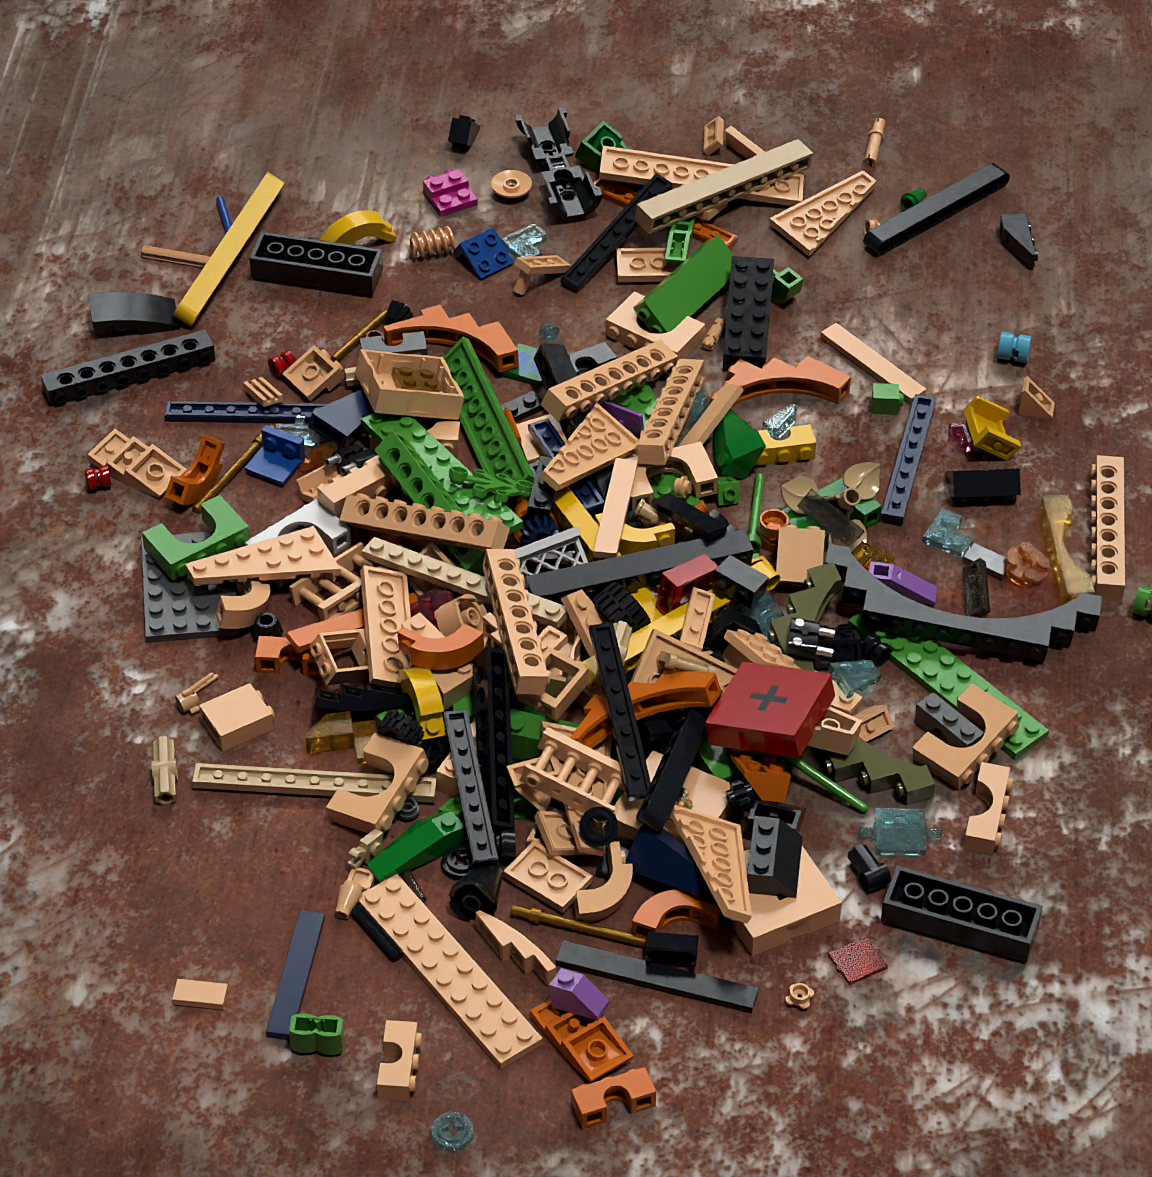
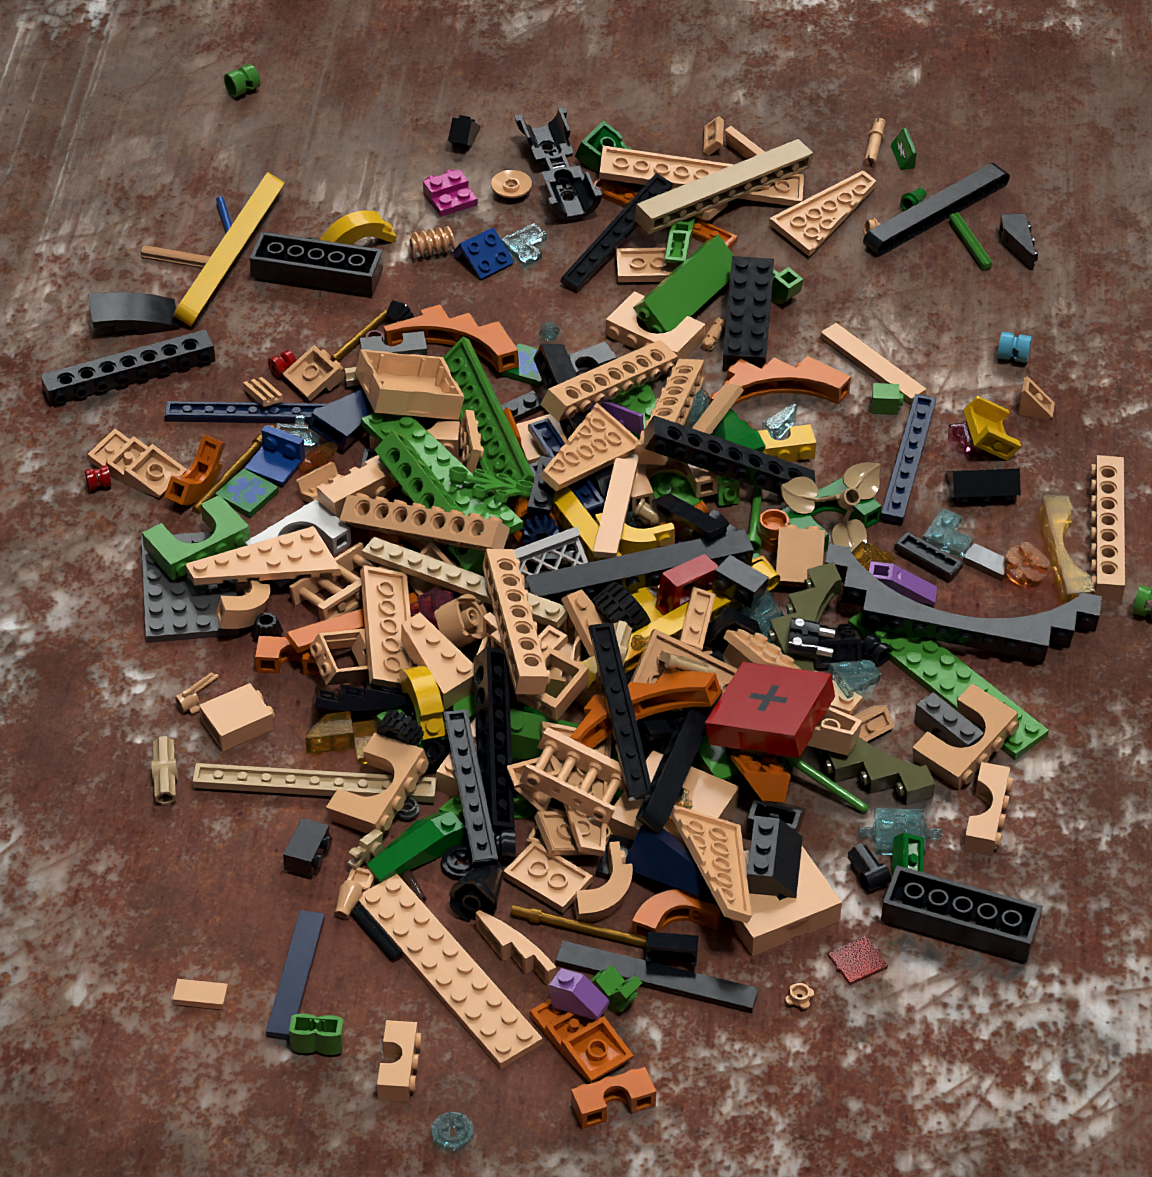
black piece [324,444,376,475] -> none
pearl gold plate [391,367,443,392] -> none
orange arch [397,623,484,670] -> none
light nougat piece [513,255,571,295] -> none
black gear [579,807,619,847] -> none
light nougat plate [674,476,692,498] -> none
black gear [725,779,755,812] -> none
clear smoke plate [797,489,864,548] -> none
clear smoke plate [962,558,990,618] -> none
none -> green tile [215,468,279,518]
none -> bright green wheel [224,64,261,98]
none -> black brick [283,818,332,877]
none -> light nougat wing [460,410,484,474]
none -> bright green brick [590,965,642,1013]
none -> clear yellow arm [630,635,649,652]
none -> black brick [644,415,815,496]
none -> green slope [891,128,917,170]
none -> green slope [893,833,924,874]
none -> black plate [894,531,963,581]
none -> bright green axle [949,212,993,270]

